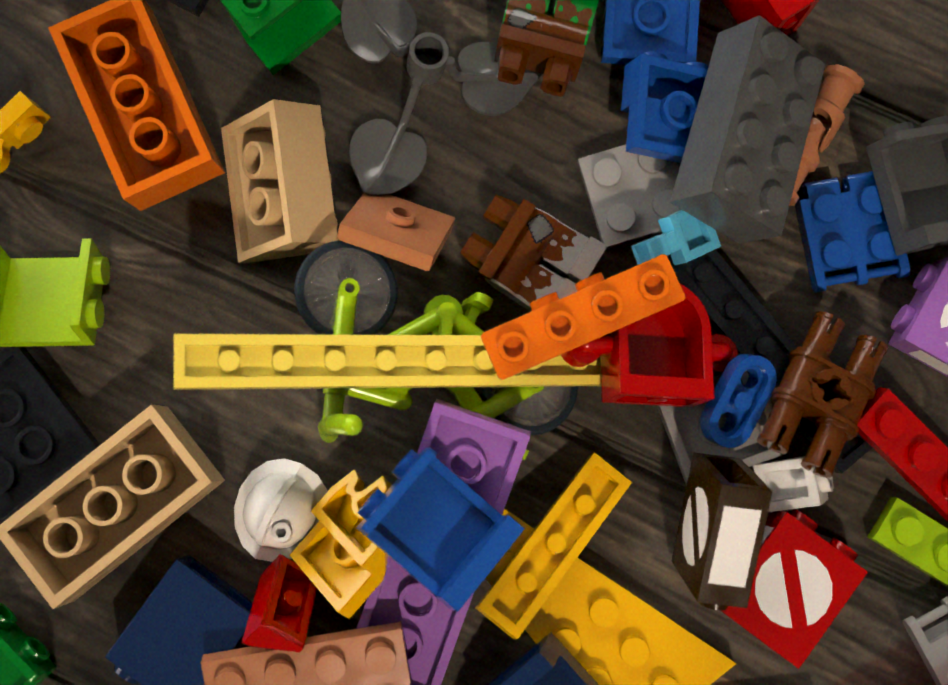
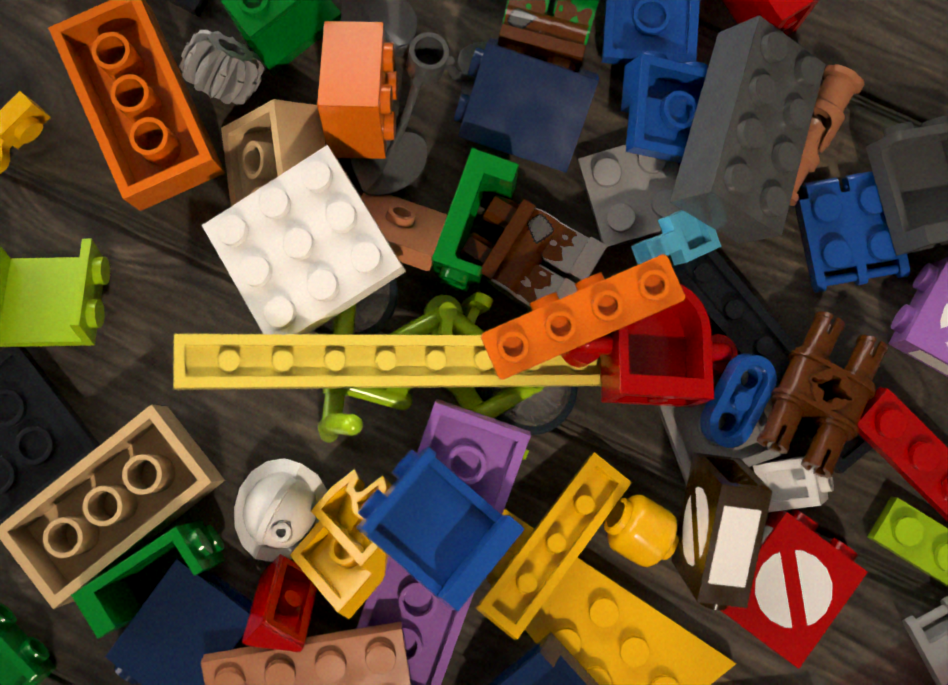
none -> green panel [71,520,226,639]
none -> light grey gear [179,30,264,105]
none -> white plate [202,145,406,335]
none -> orange brick [317,21,398,159]
none -> green panel [431,148,519,293]
none -> dark blue panel [454,38,599,173]
none -> yellow head [604,495,679,567]

